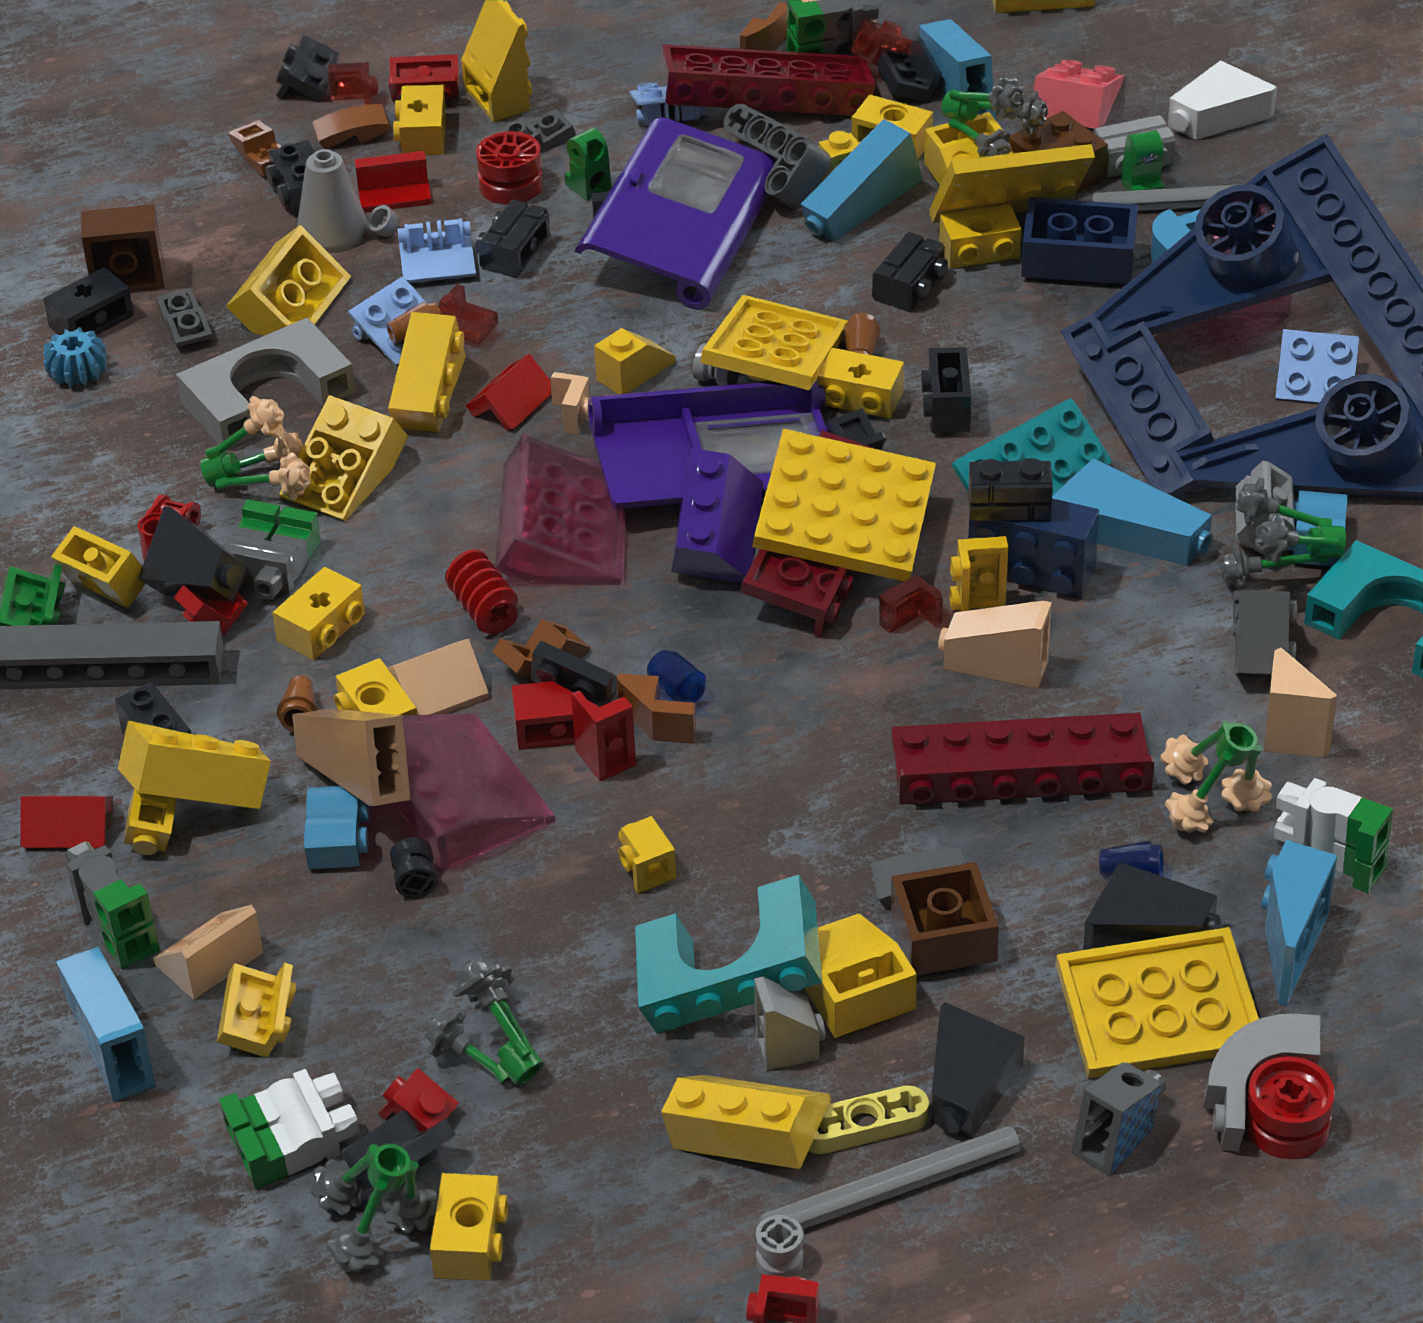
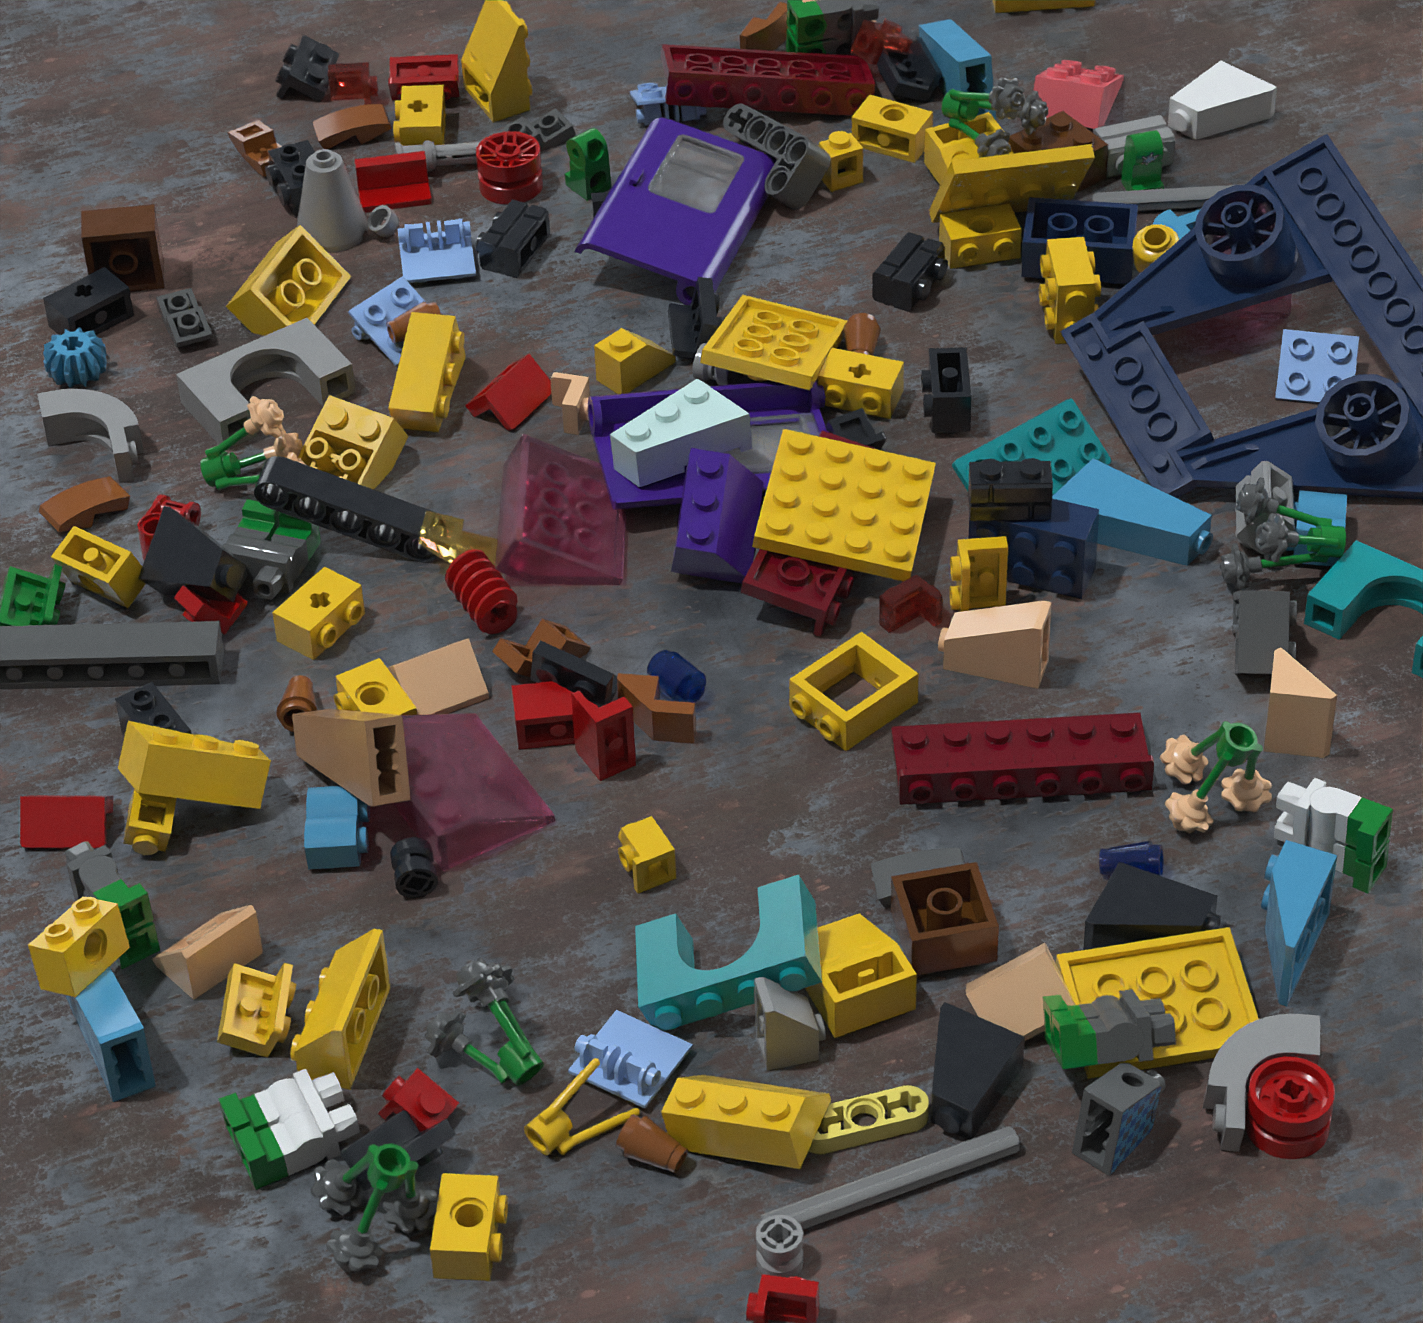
clear red bracket [438,284,499,345] -> none
dark azure slope [801,119,923,242] -> none
none -> yellow brick [28,896,130,997]
none -> light grey arch [37,389,144,483]
none -> dark orange slope [39,476,130,532]
none -> black beam [254,456,446,563]
none -> yellow slope [290,928,390,1090]
none -> light grey pin [394,140,480,172]
none -> clear yellow slope [418,510,500,566]
none -> yellow plant [524,1058,640,1155]
none -> light blue hinge [568,1010,693,1108]
none -> light aqua wedge [610,378,752,487]
none -> dark orange cone [616,1114,688,1173]
none -> black bracket [668,277,722,359]
none -> yellow window [789,631,919,751]
none -> light nougat slope [966,943,1075,1041]
none -> yellow brick [1039,237,1101,344]
none -> dark grey hips [1042,989,1176,1069]
none -> yellow head [1132,224,1180,273]

